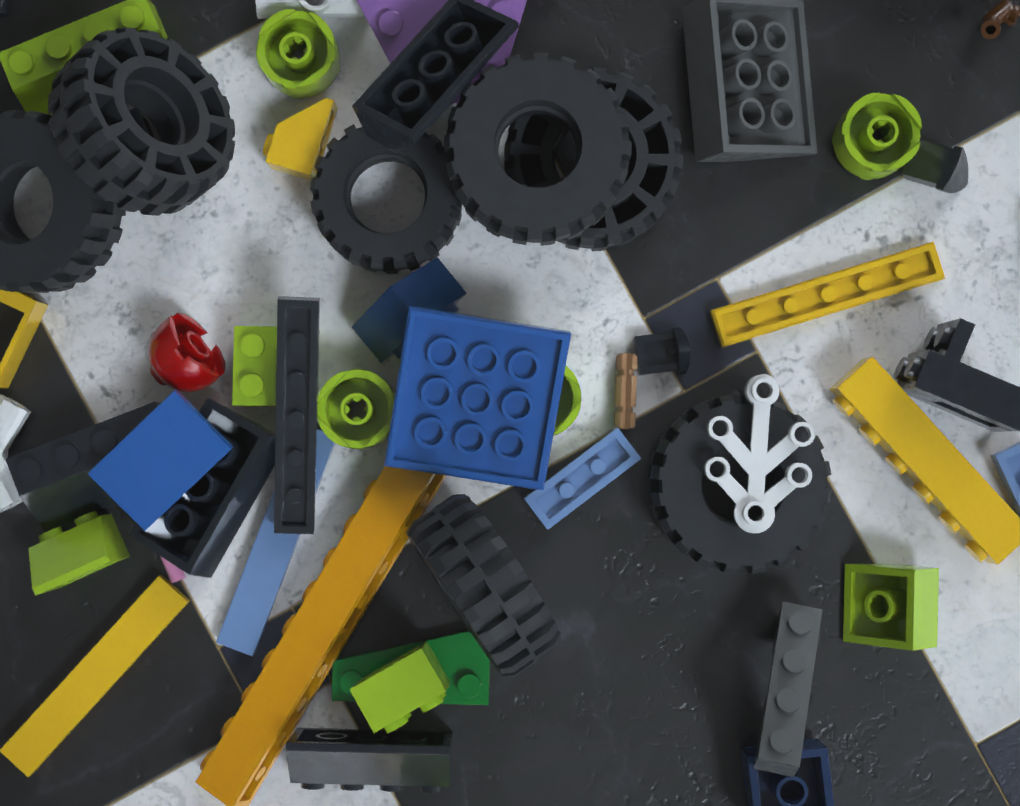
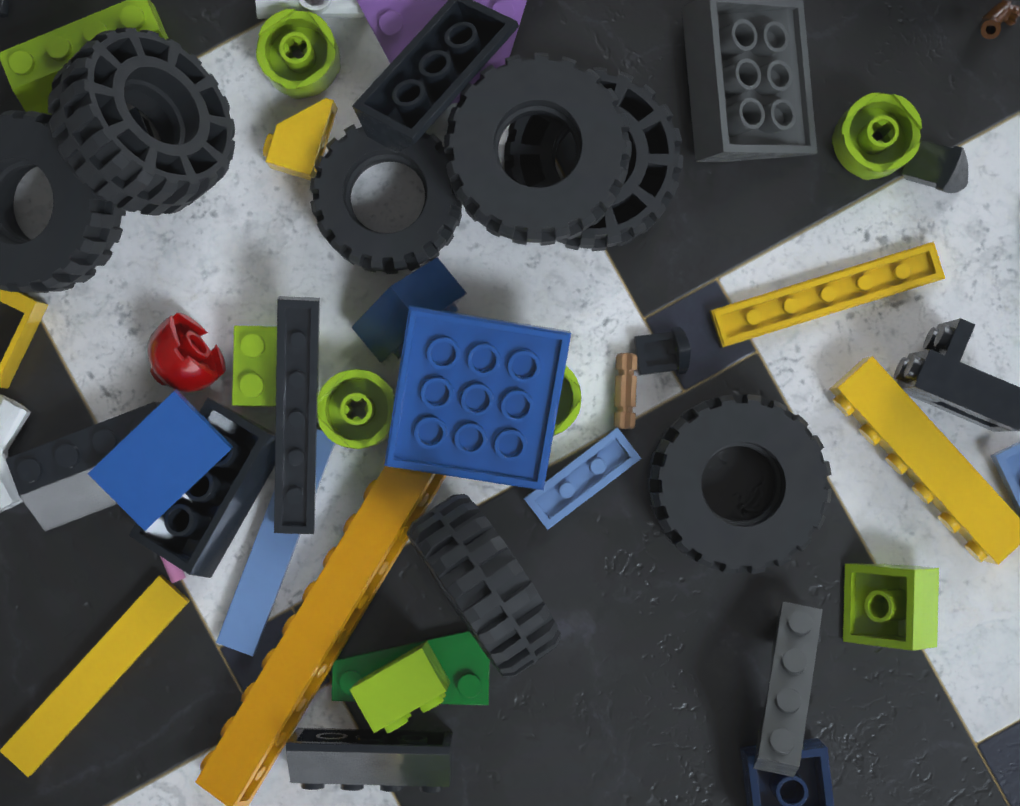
lime slope [28,511,130,596] -> none
white plant [704,374,815,533] -> none

